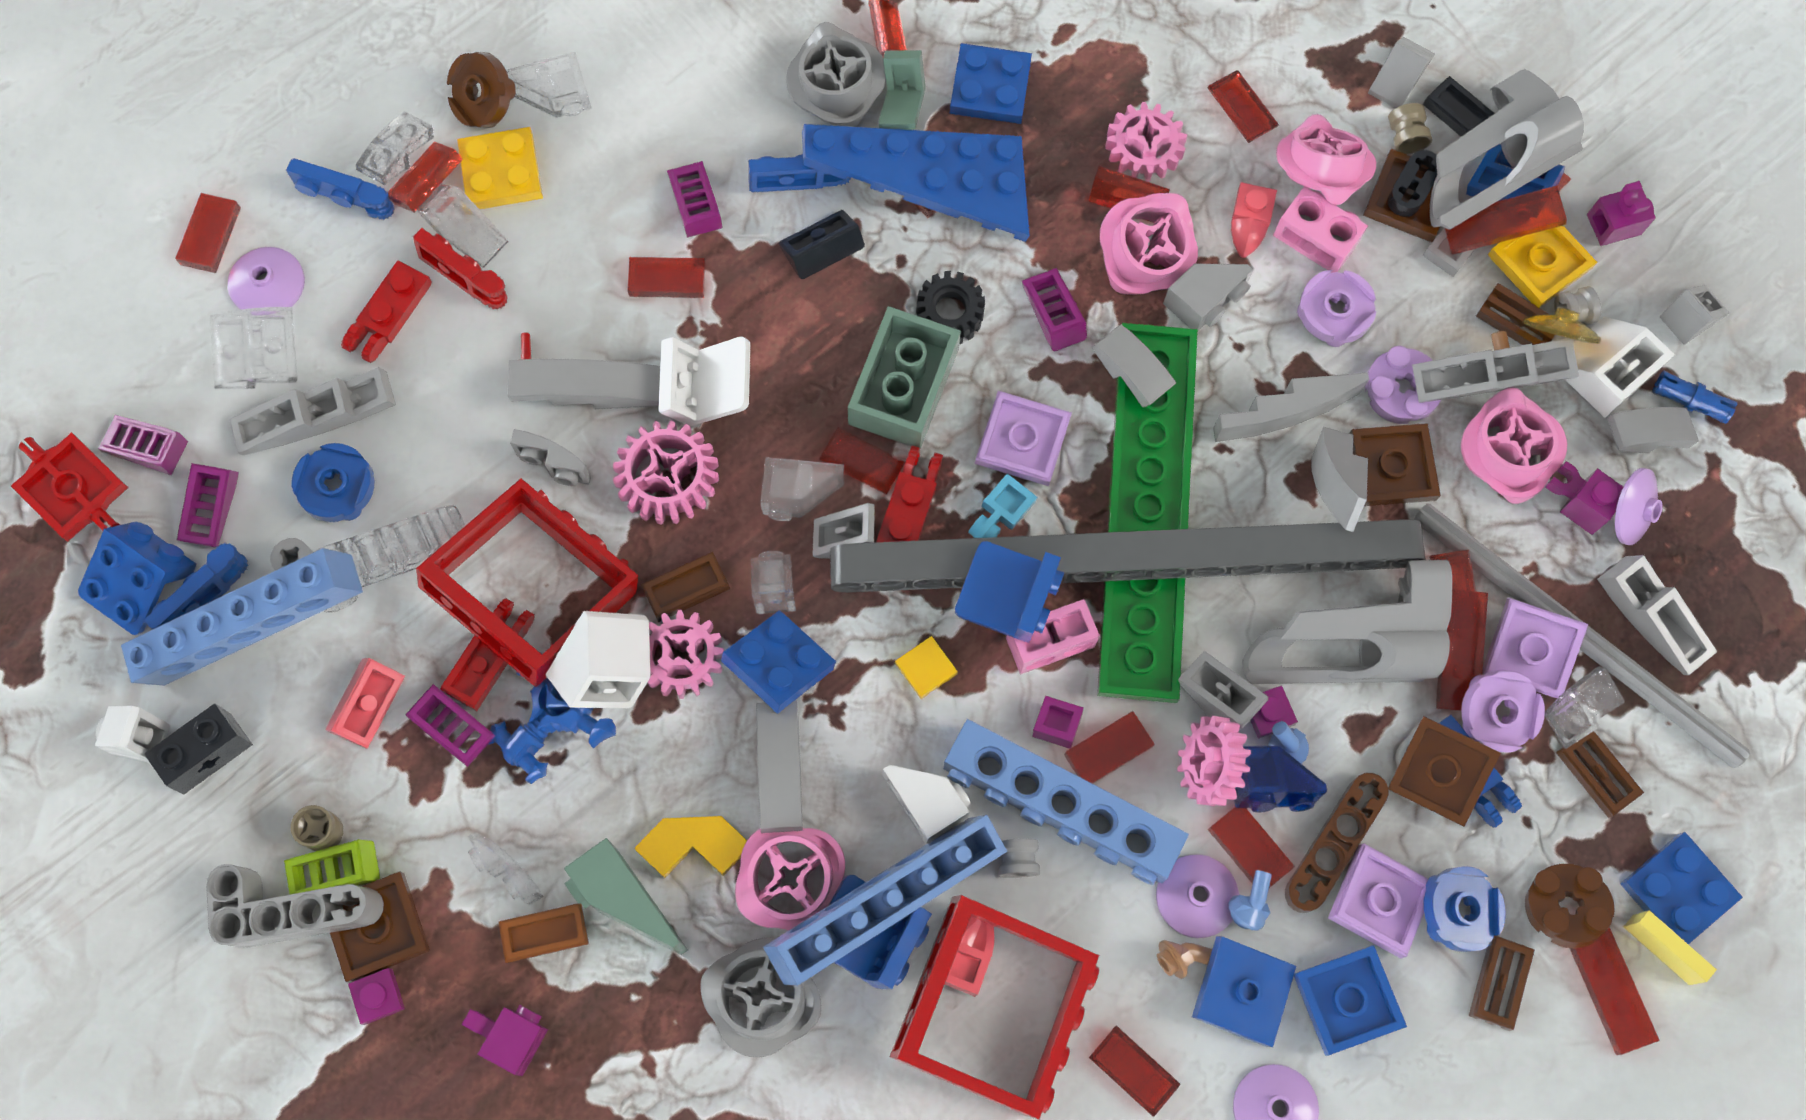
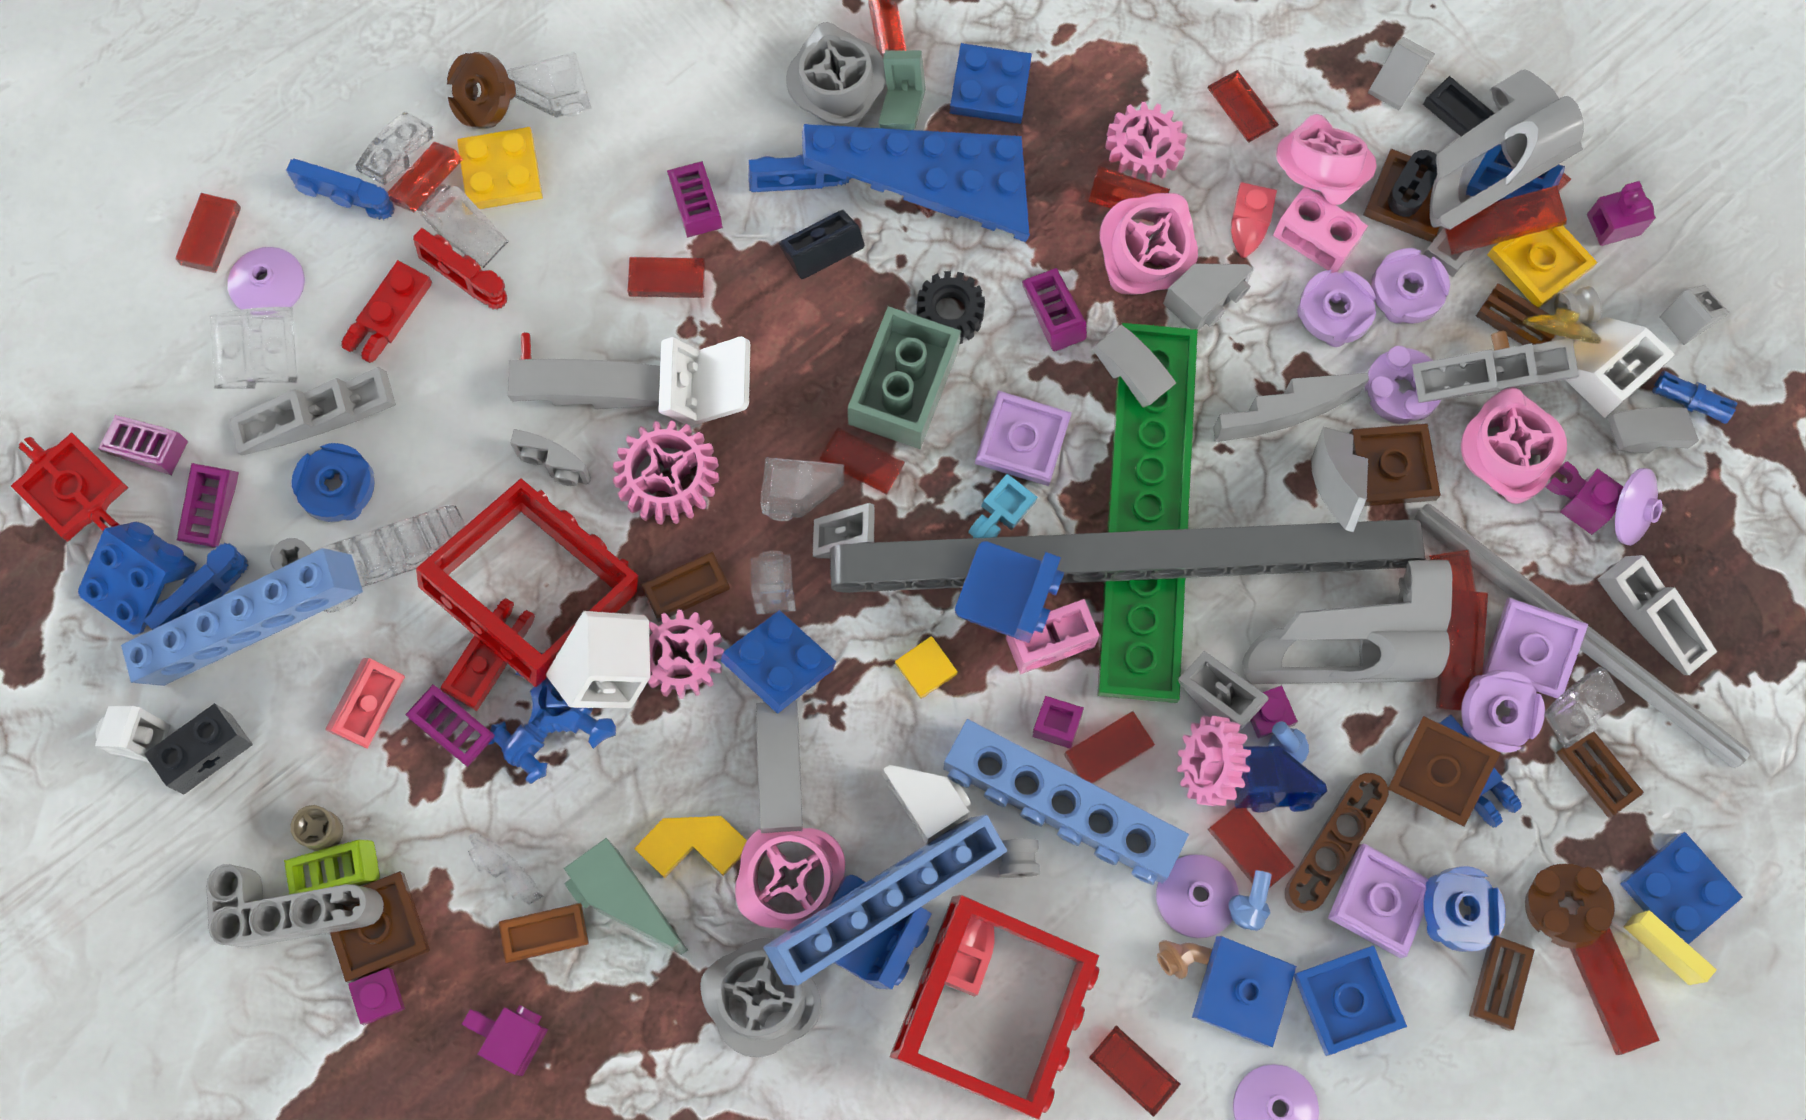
red hinge [876,445,943,542] -> none
dark tan wheel [1388,103,1432,154] -> none
none -> lavender plate [1371,248,1450,324]

